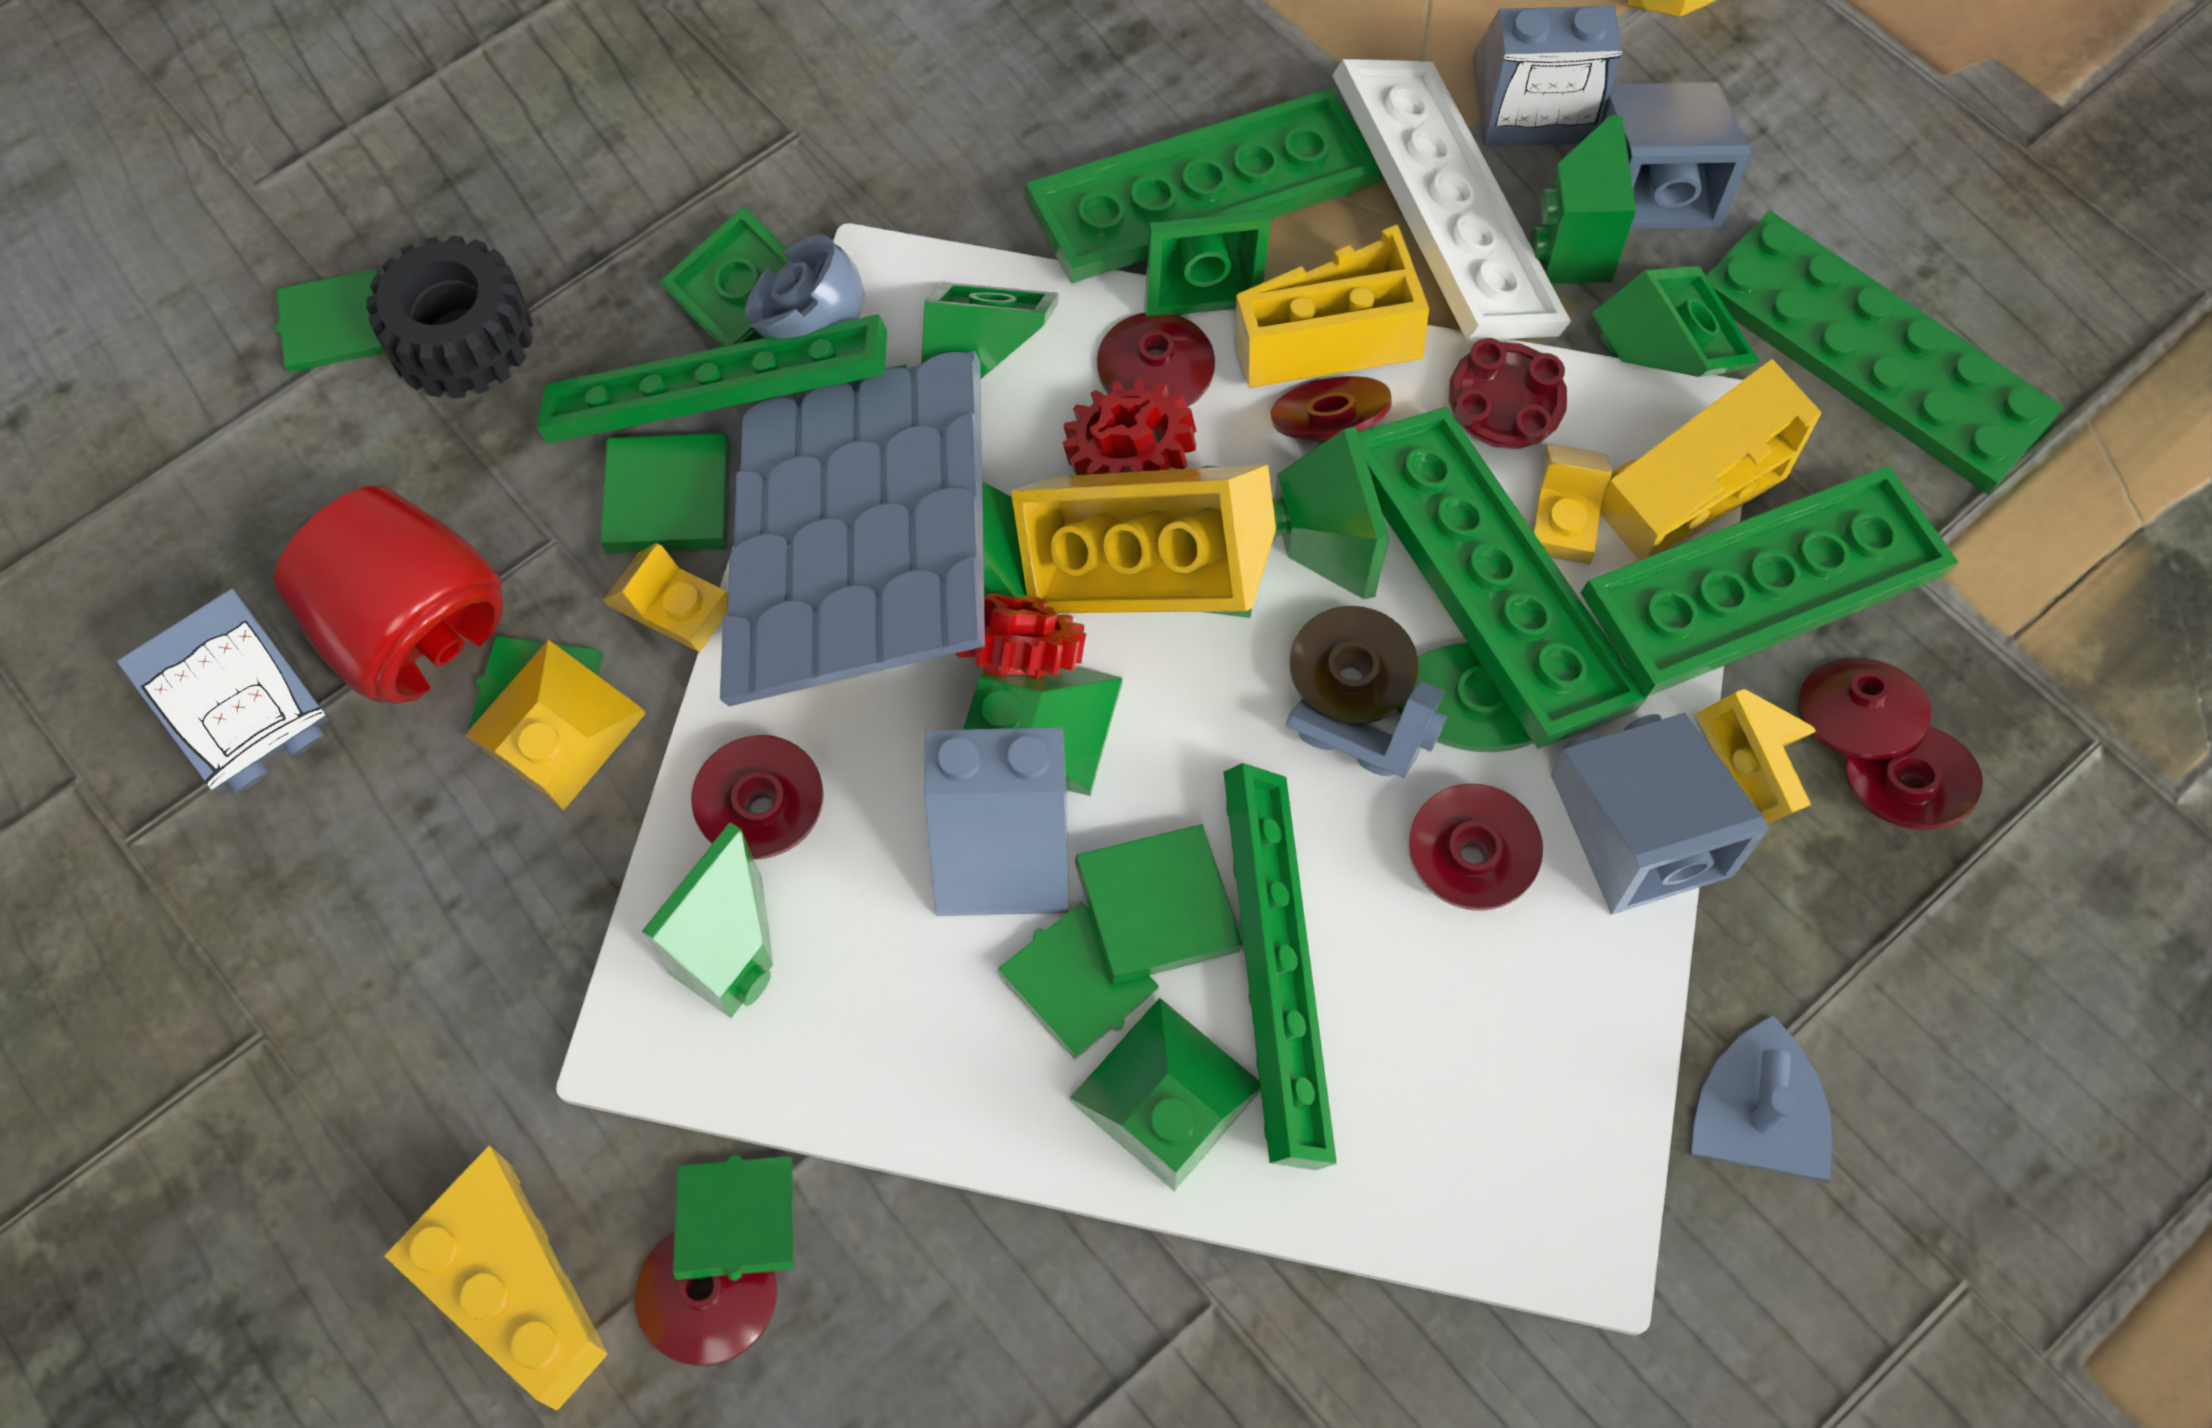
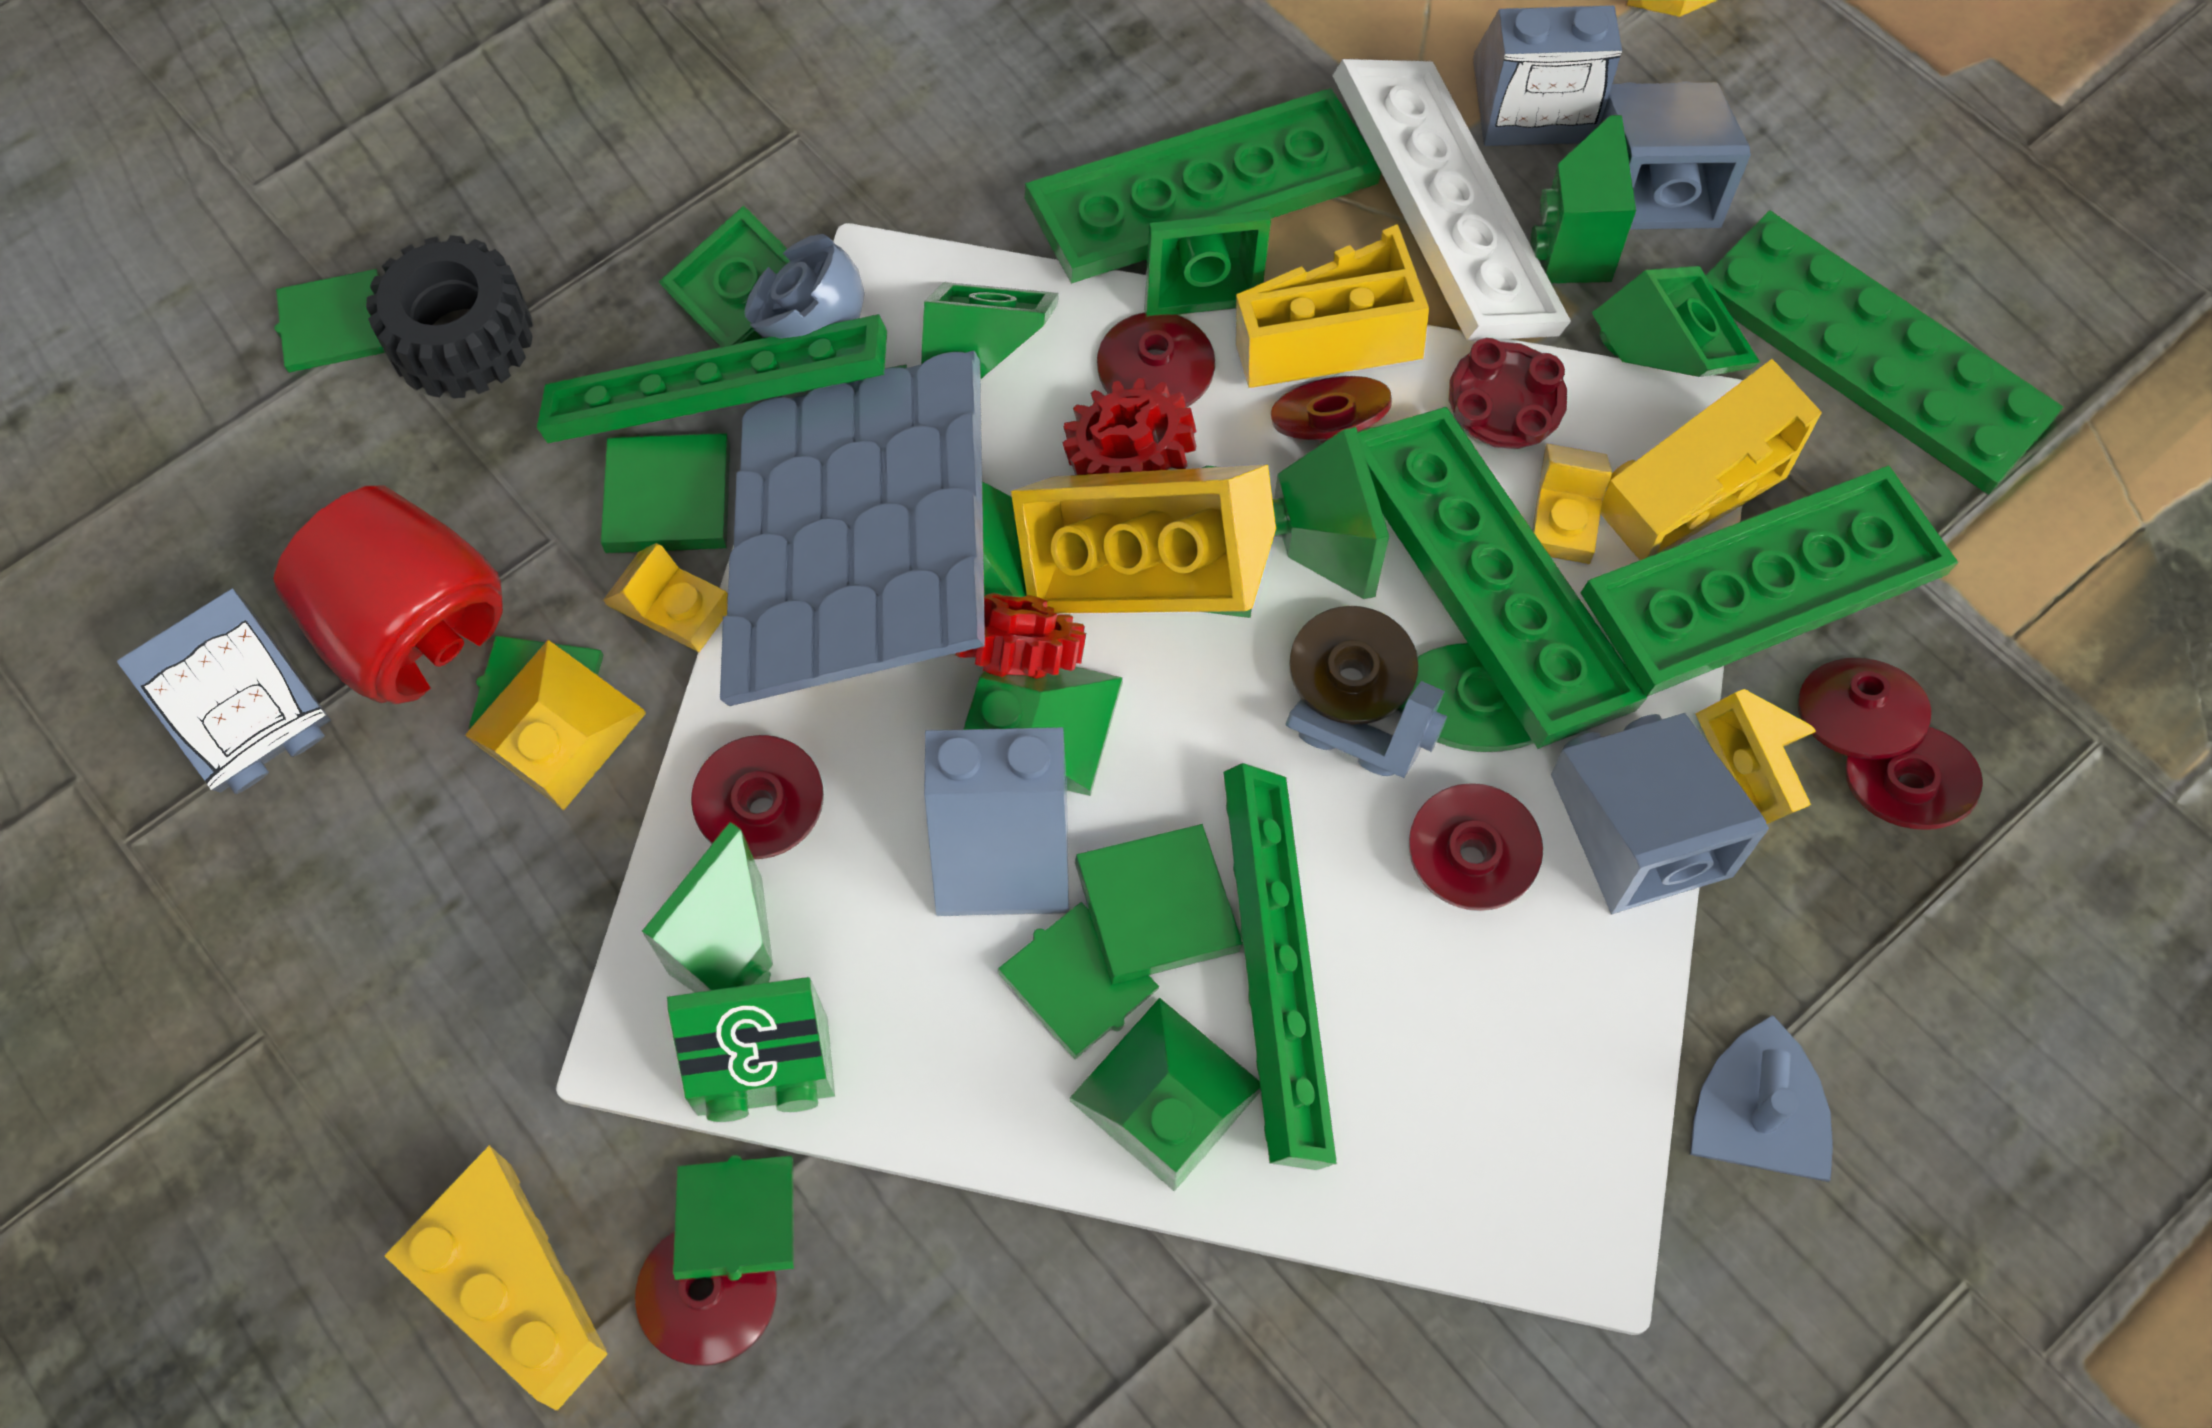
none -> green slope [667,977,835,1122]

